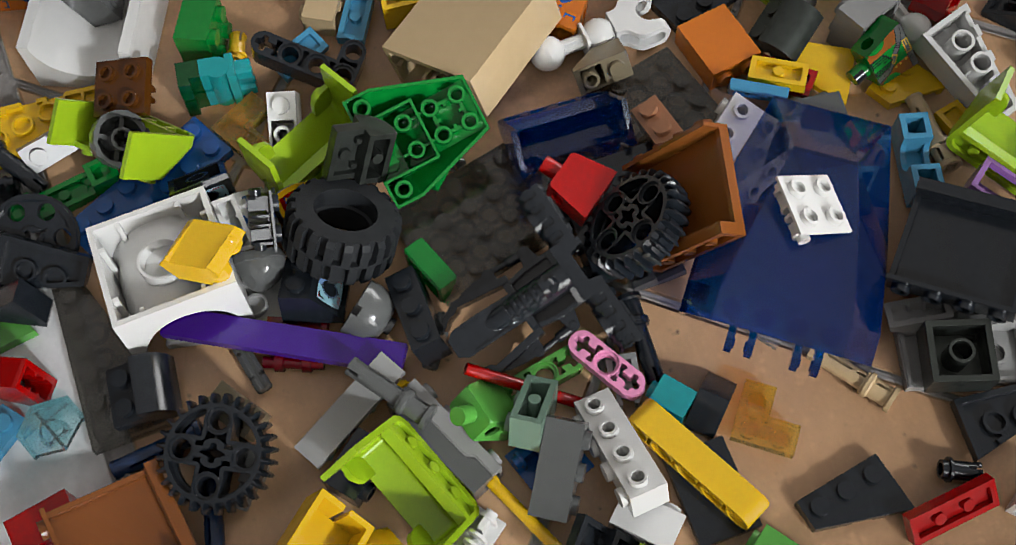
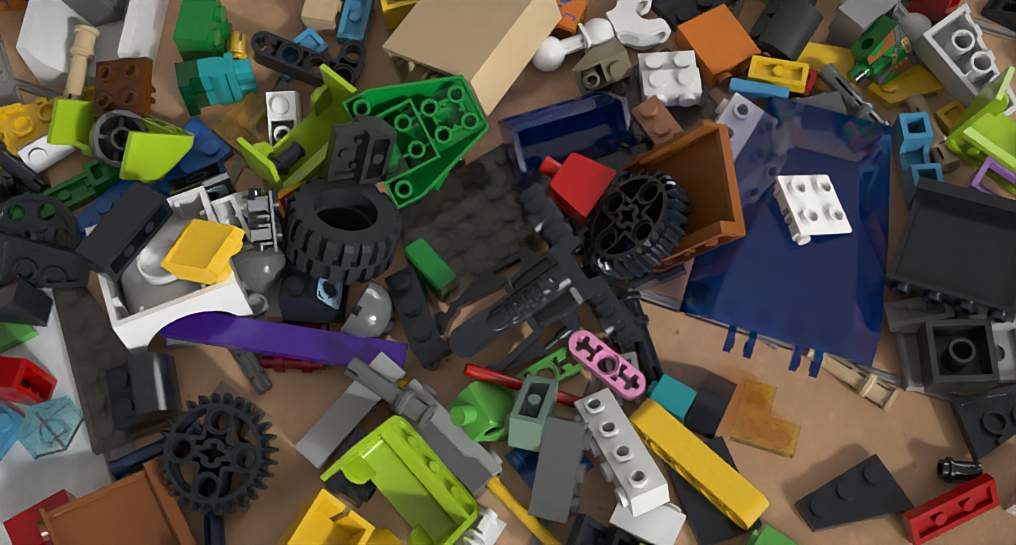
none -> tan pin [63,25,100,100]
none -> black brick [75,181,174,283]
none -> black pin [270,141,306,177]
none -> white plate [637,50,702,107]
none -> dark grey pin [817,63,892,141]

